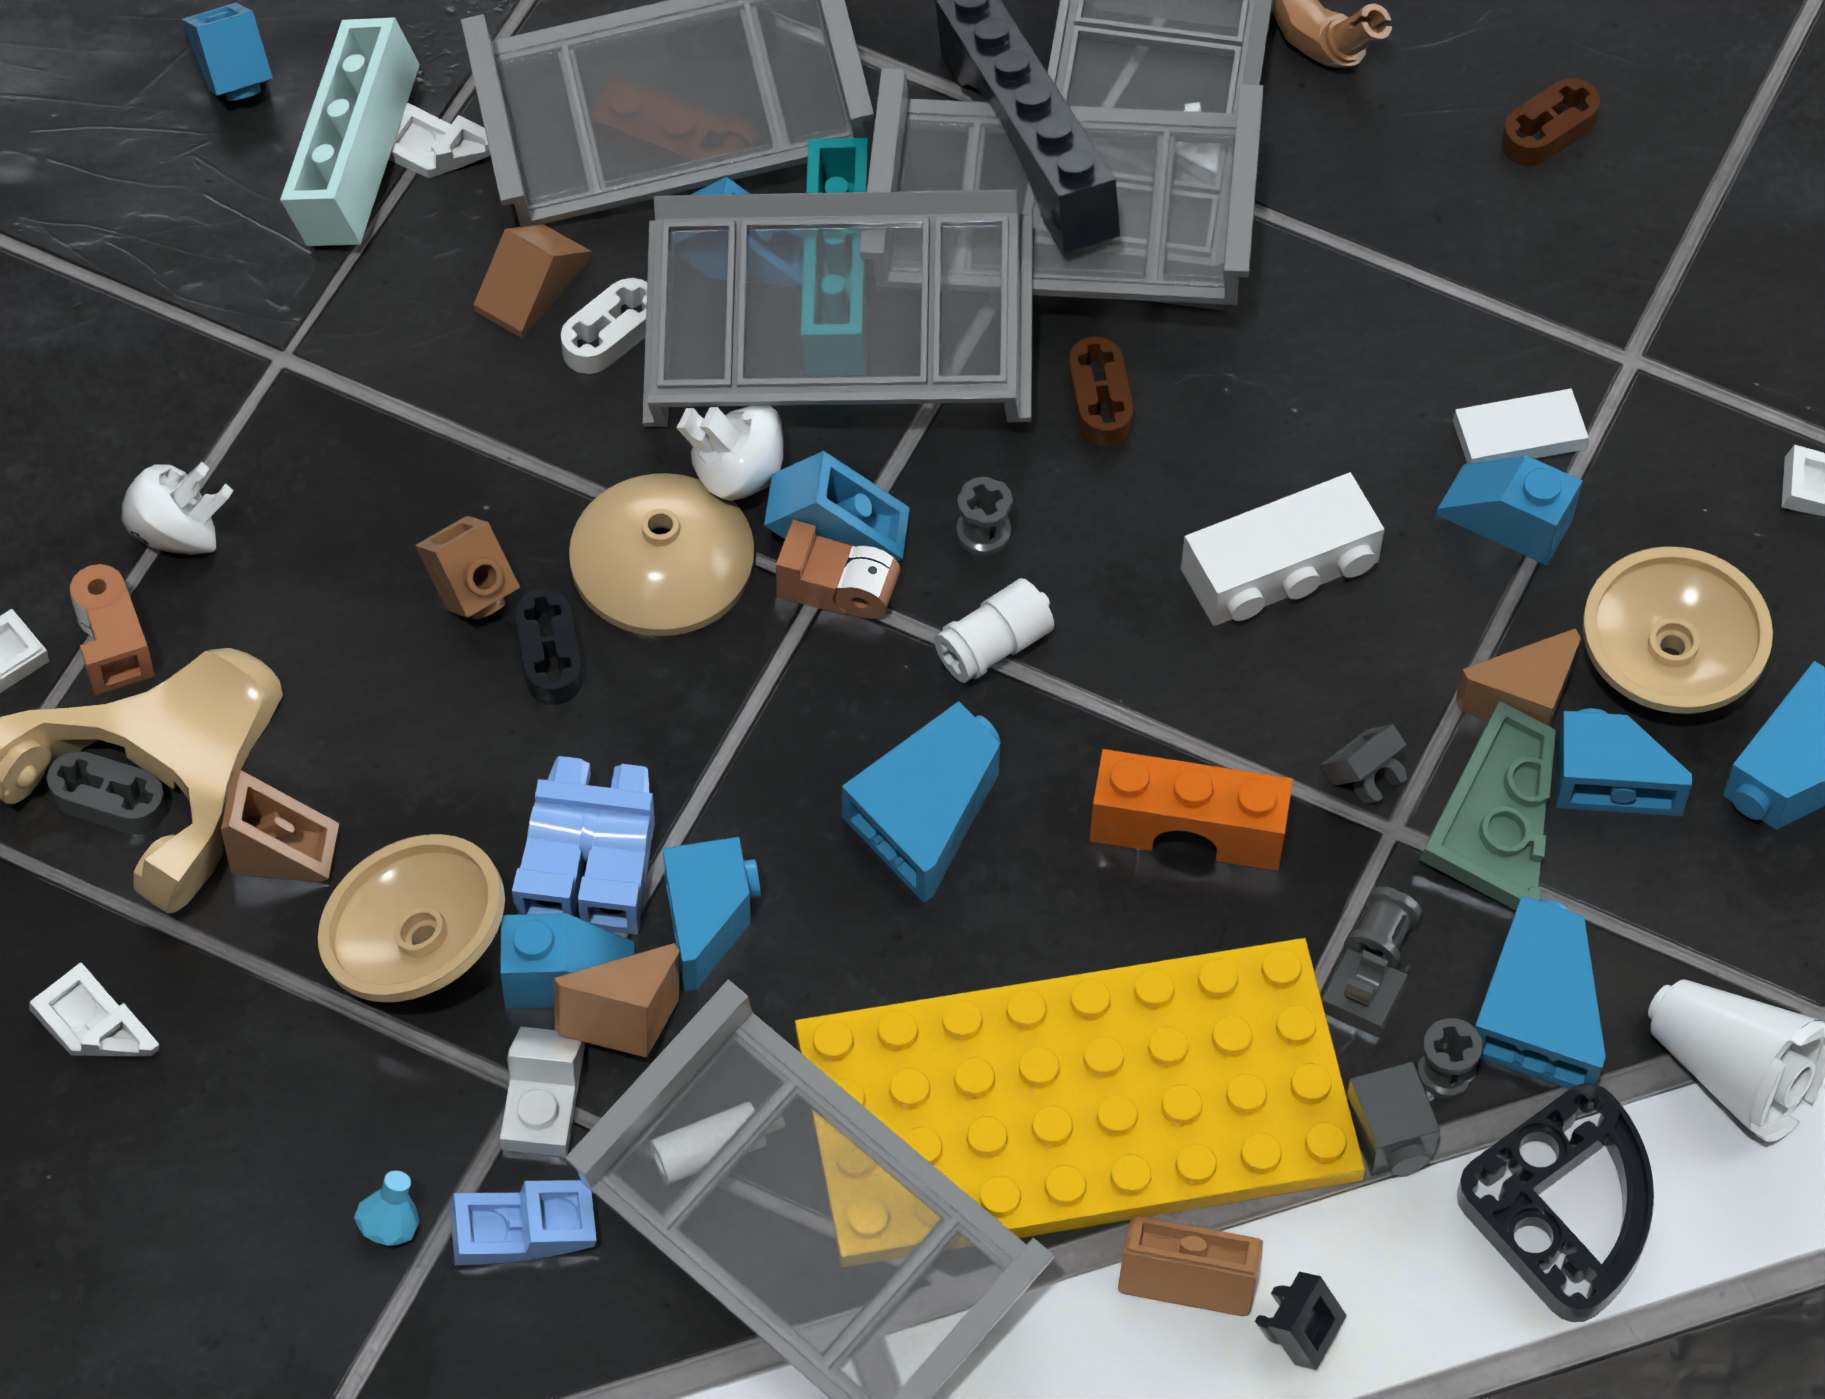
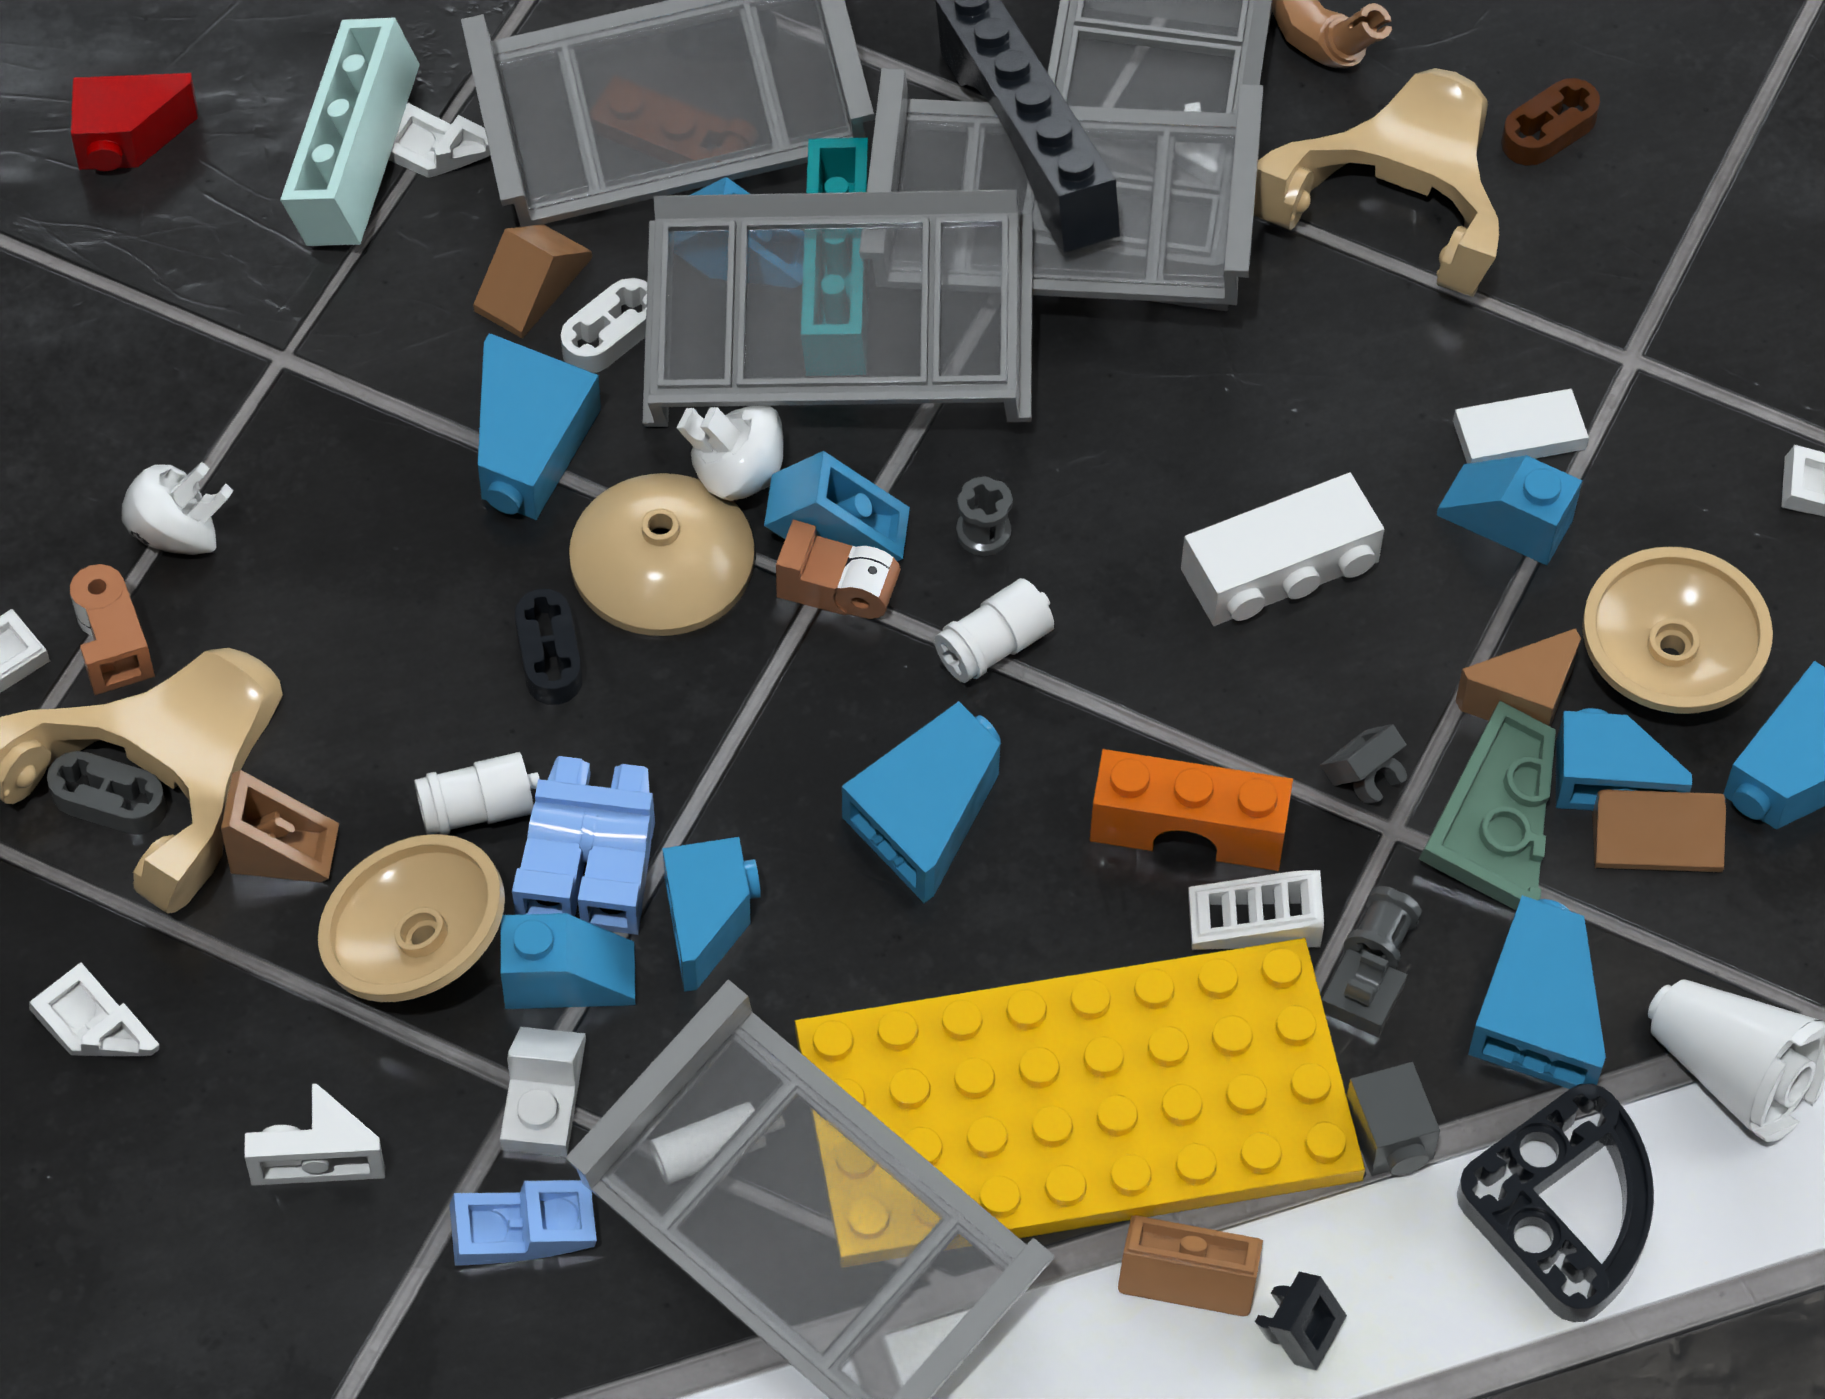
dark azure slope [181,3,273,101] -> none
medium azure rock [354,1171,420,1246] -> none
medium nougat brick [415,516,520,619] -> none
medium nougat slope [554,943,680,1058] -> none
reddish brown beam [1068,336,1133,447] -> none
dark grey bush [1417,1018,1482,1100] -> none
none -> red slope [71,73,198,171]
none -> white slope [245,1084,385,1186]
none -> white piece [414,752,540,835]
none -> dark azure slope [478,333,601,520]
none -> white slope [1188,870,1324,950]
none -> tan animal [1254,68,1499,297]
none -> medium nougat slope [1592,790,1726,872]

